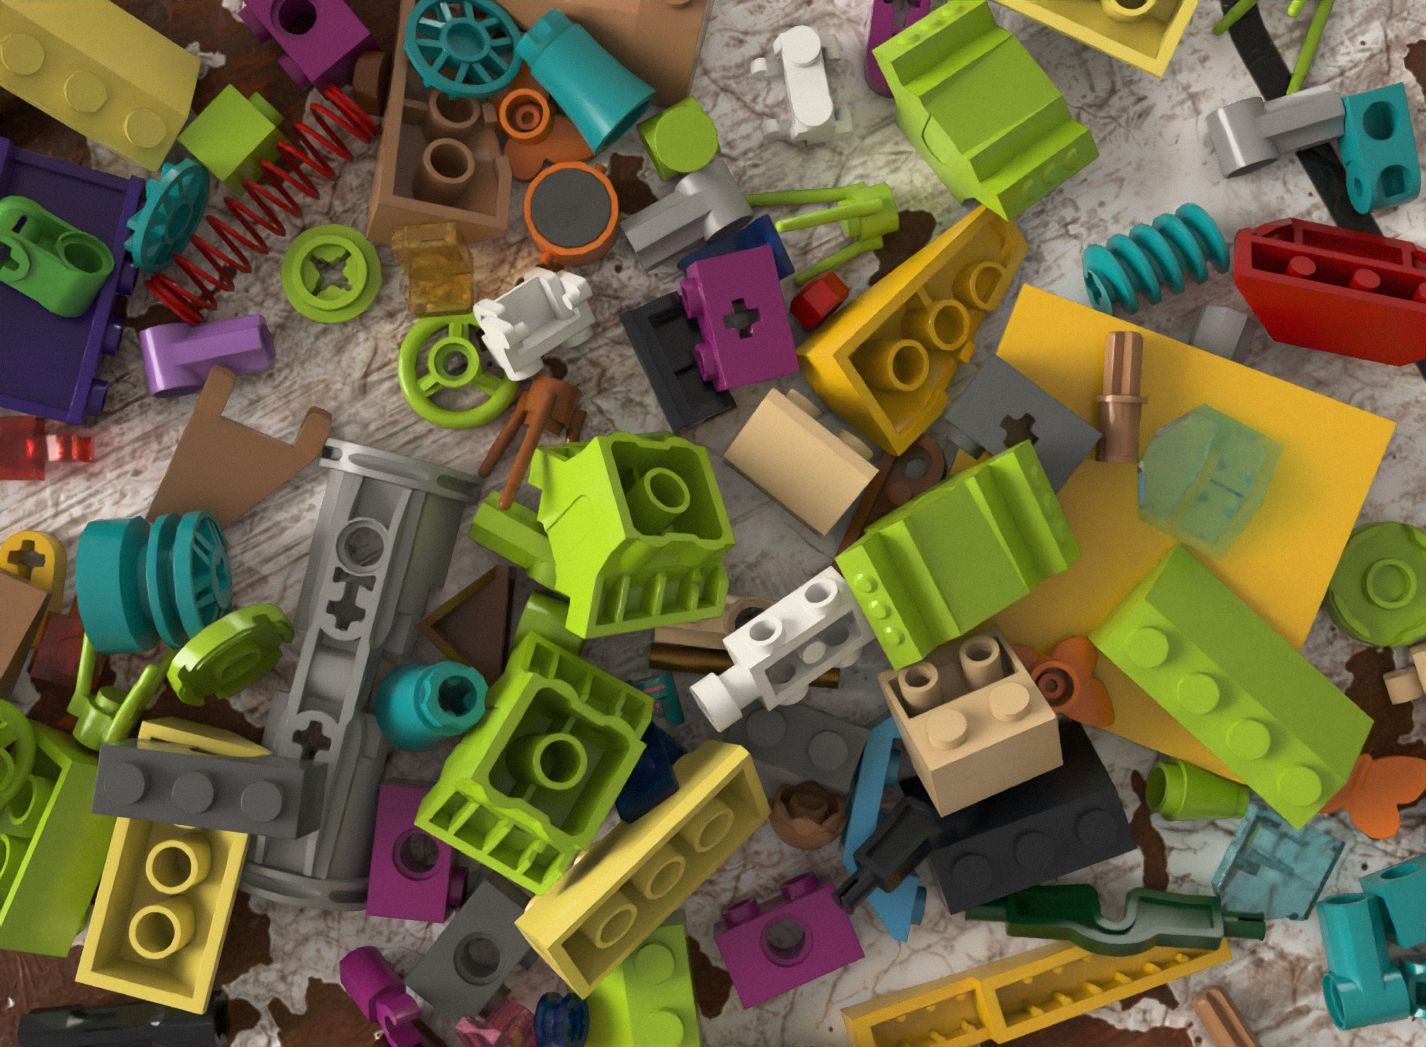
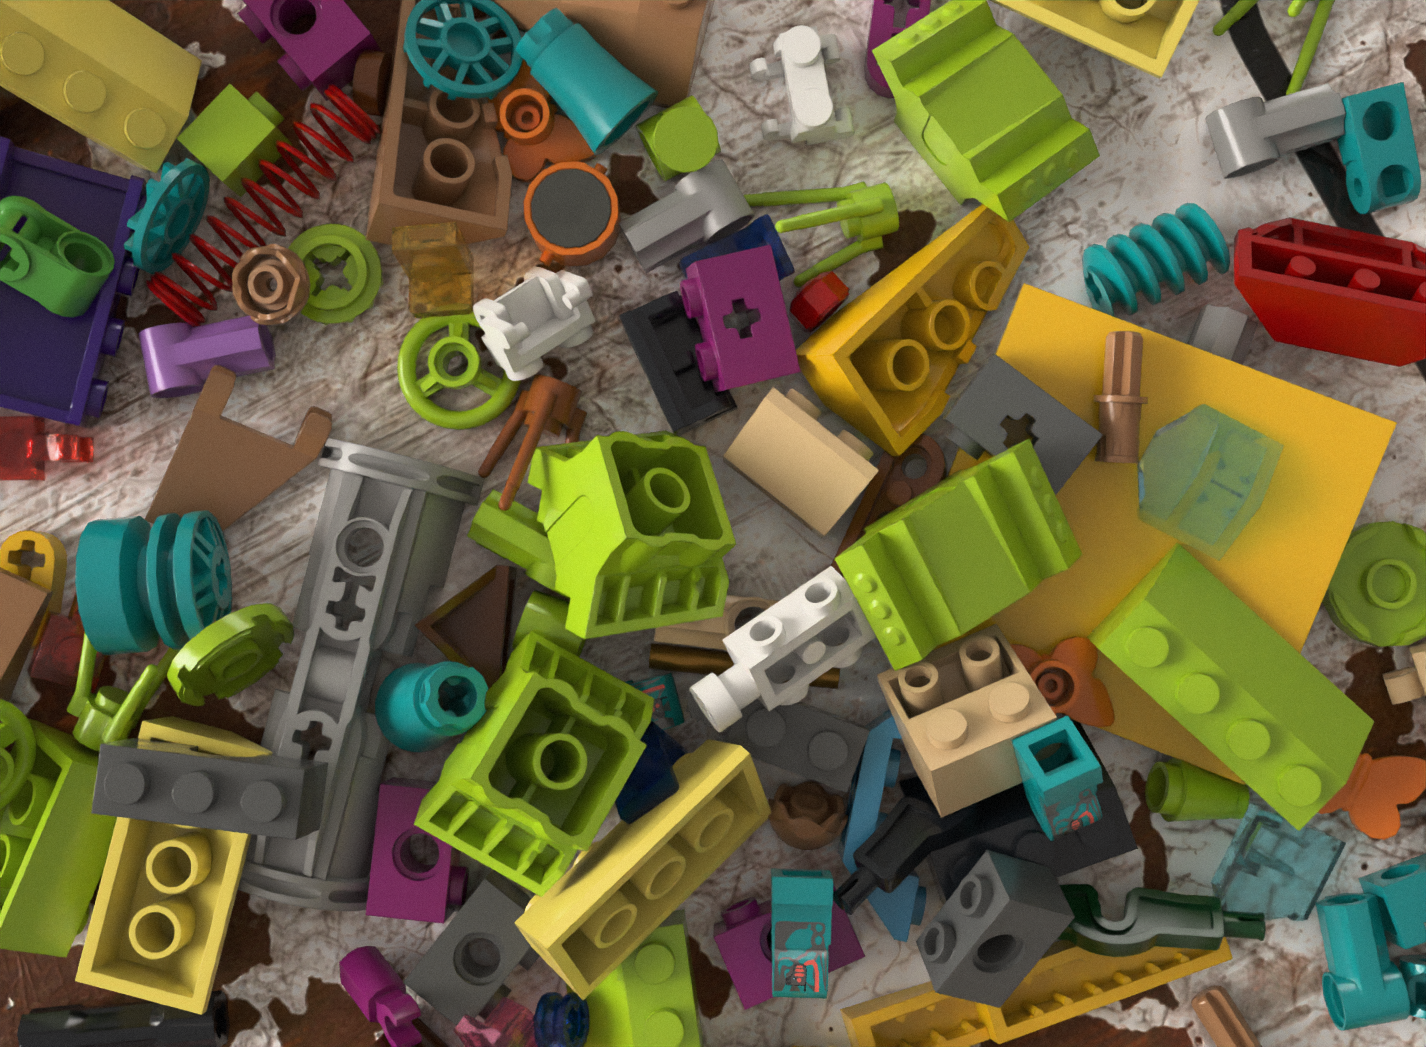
none -> medium nougat plate [232,244,310,325]
none -> teal leg [771,868,833,999]
none -> dark grey brick [916,850,1075,1008]
none -> teal leg [1011,715,1103,841]

